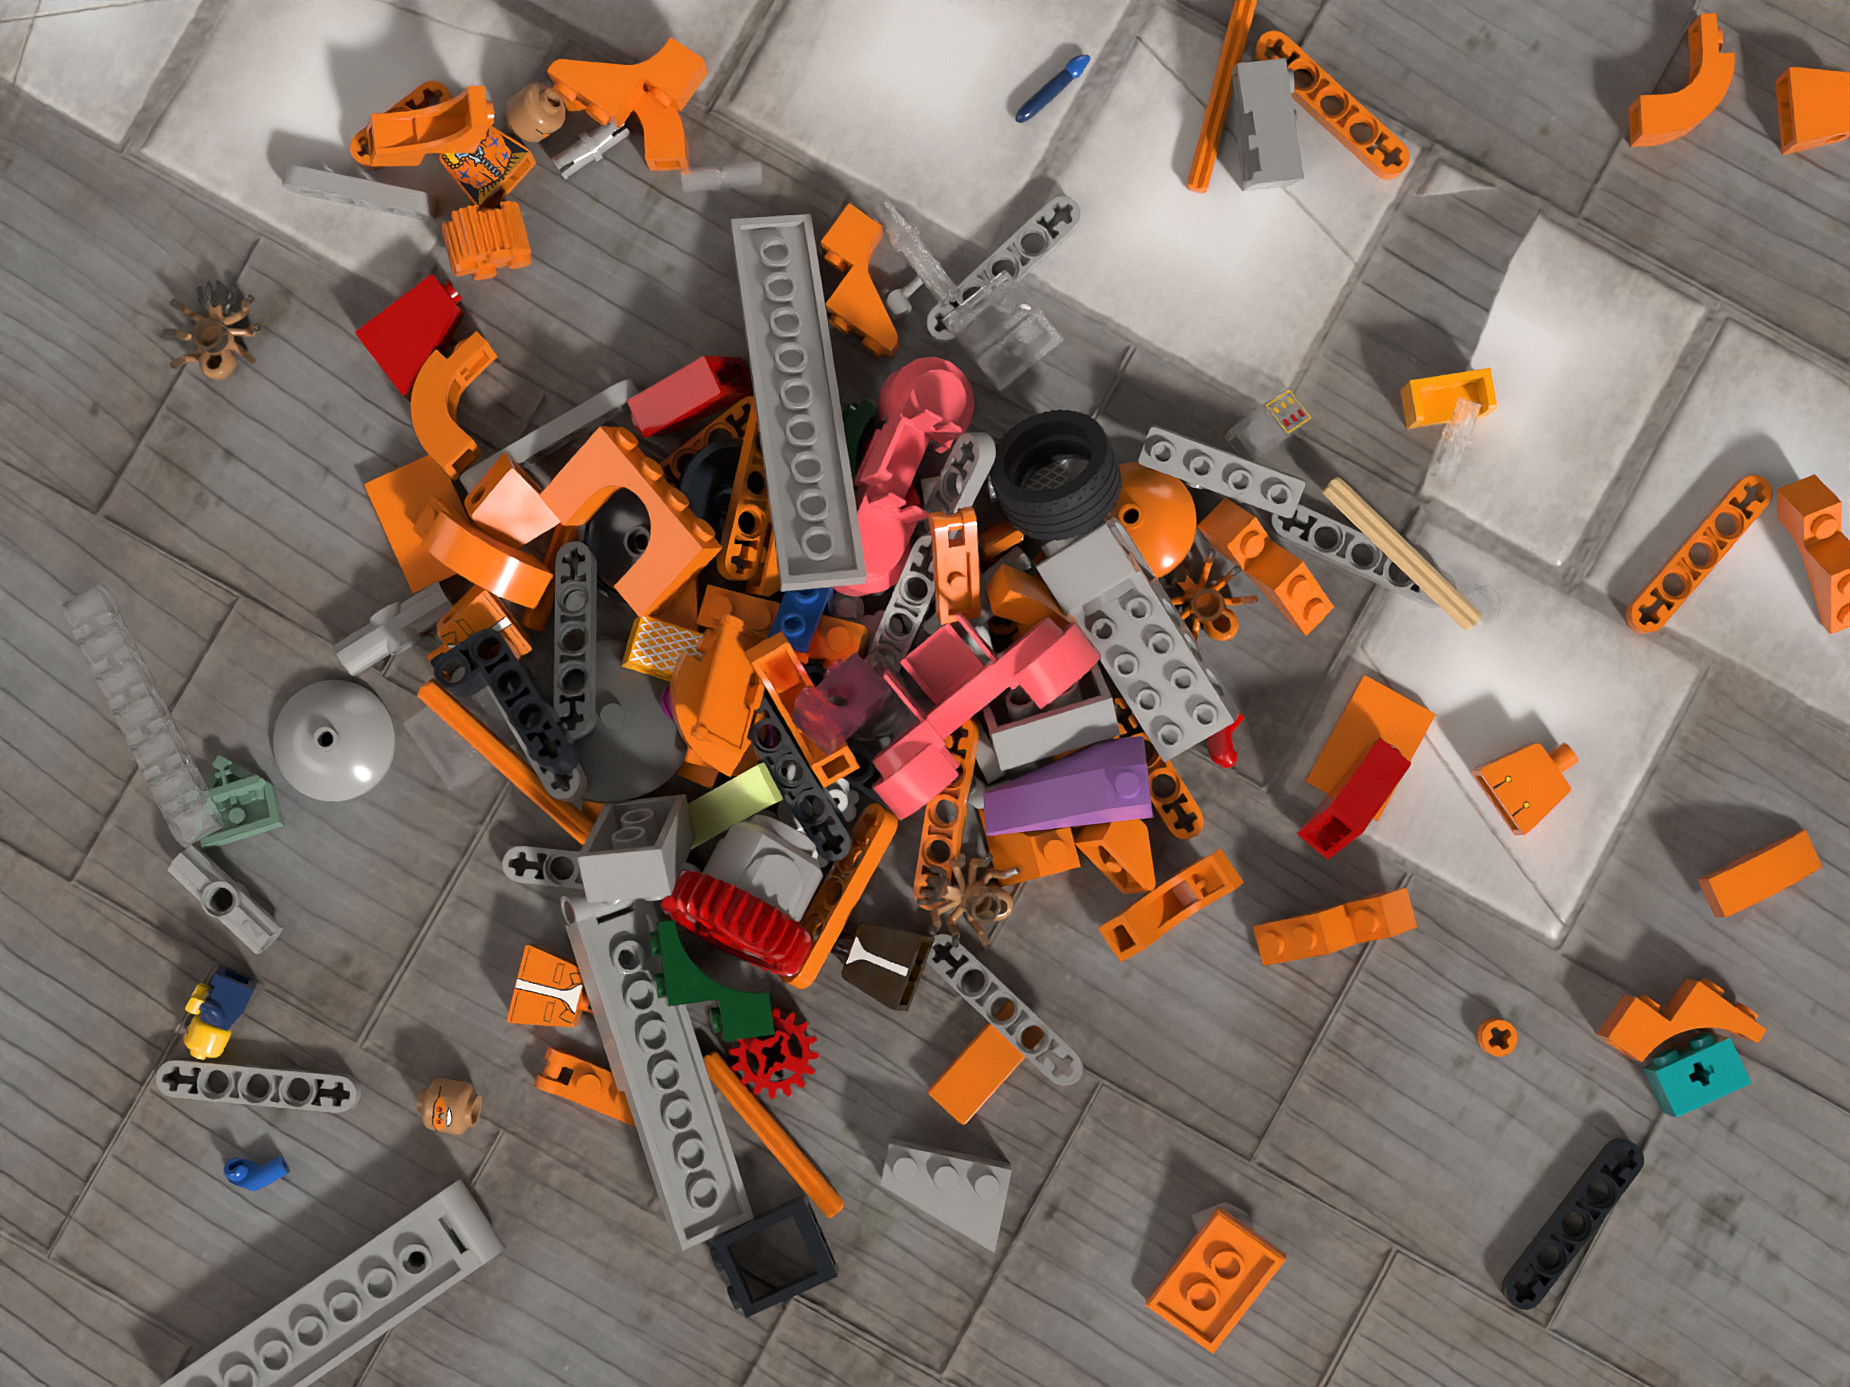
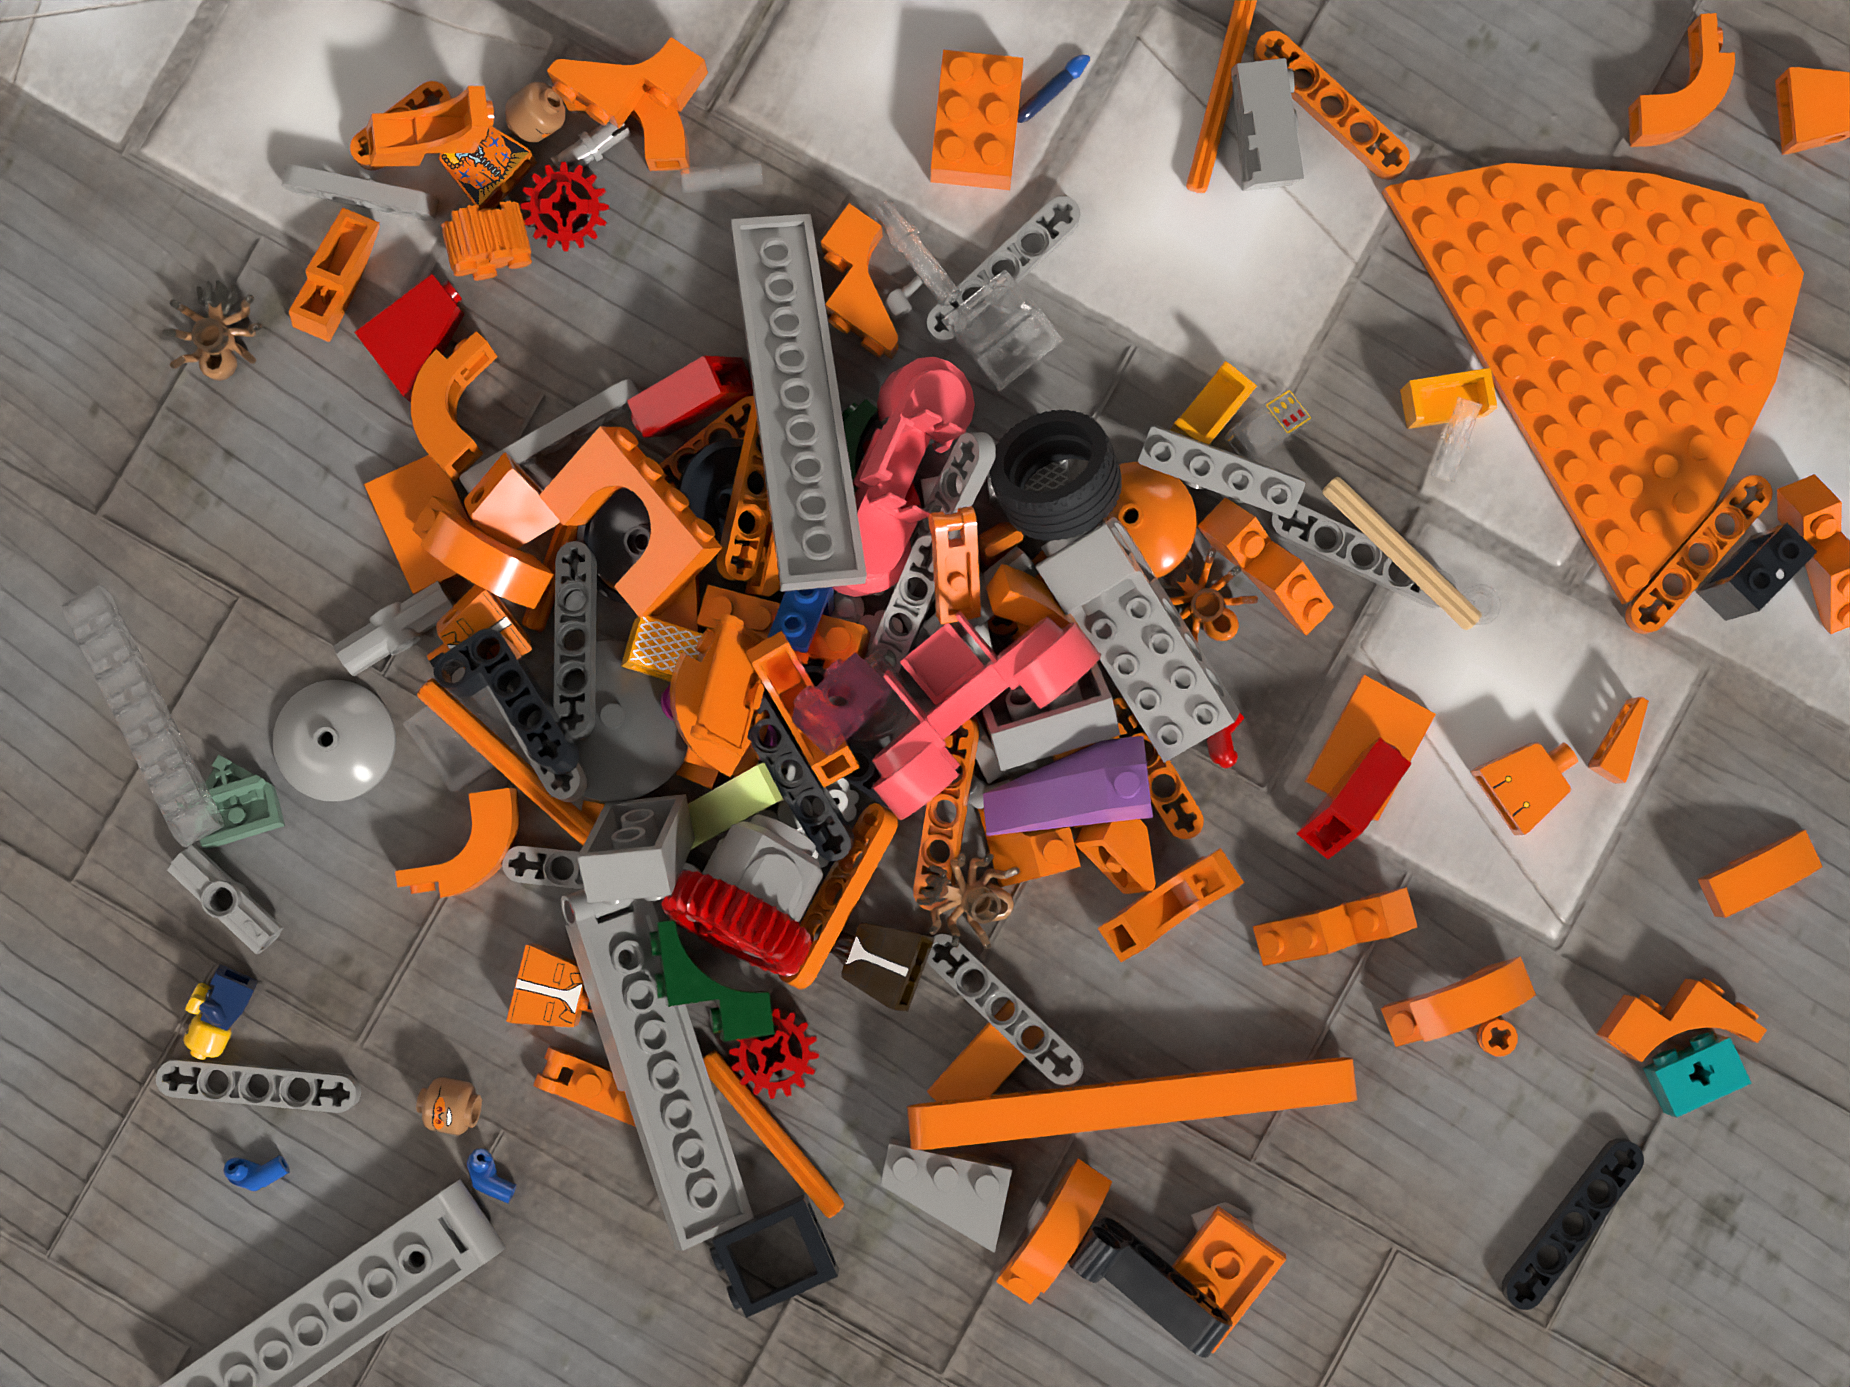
none -> orange slope [289,207,380,342]
none -> orange arch [395,788,519,898]
none -> blue arm [467,1148,517,1204]
none -> red gear [520,162,610,251]
none -> orange beam [907,1057,1357,1150]
none -> orange brick [931,50,1024,190]
none -> orange arch [996,1158,1113,1304]
none -> black beam [1068,1217,1233,1358]
none -> light orange panel [1170,361,1257,445]
none -> orange arch [1381,956,1536,1047]
none -> orange piece [1382,163,1804,605]
none -> orange slope [1588,697,1649,784]
none -> black window [1696,522,1817,621]

